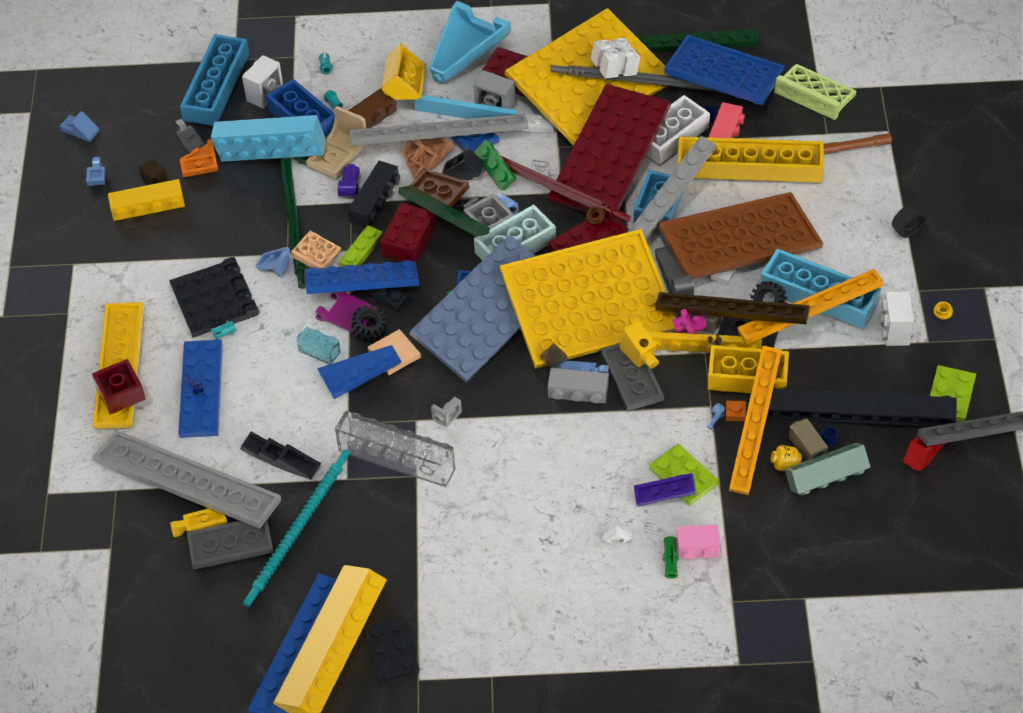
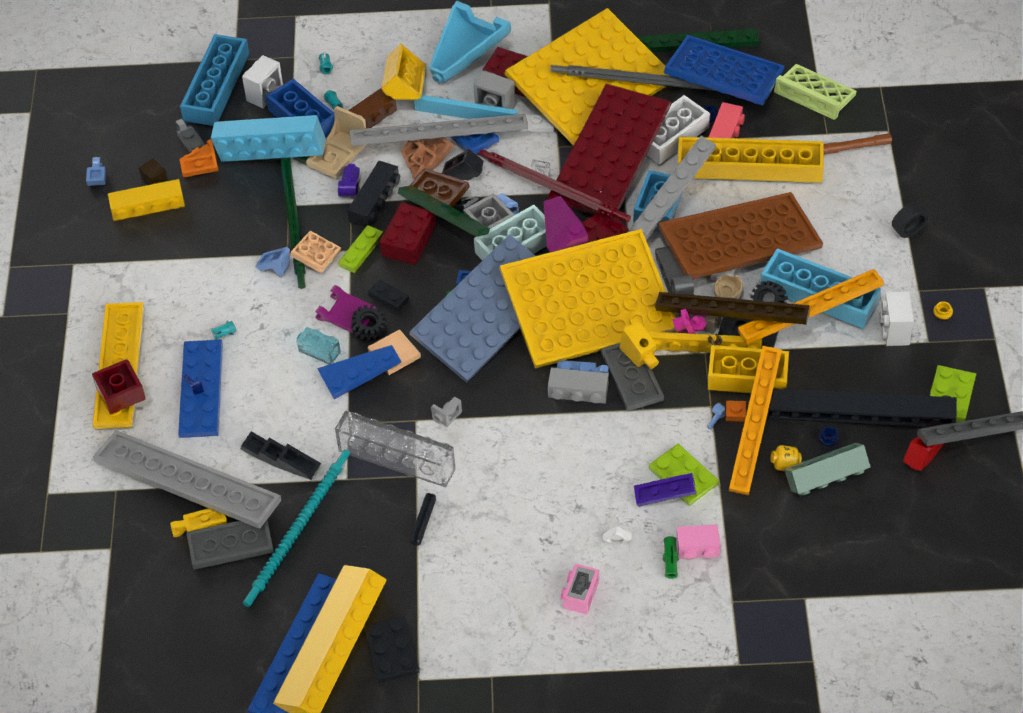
medium blue slope [60,111,100,142] -> none
black hinge [169,257,259,338] -> none
blue plate [304,260,419,294] -> none
green plate [474,139,517,191] -> none
clear smoke plate [540,343,568,368] -> none
reddish brown plate [586,206,605,225] -> none
white brick [590,38,640,78] -> none
dark tan brick [789,418,828,461] -> none
none -> black axle [410,493,436,546]
none -> magenta wedge [544,196,588,253]
none -> brick [561,564,599,615]
none -> tan hair [714,274,743,299]

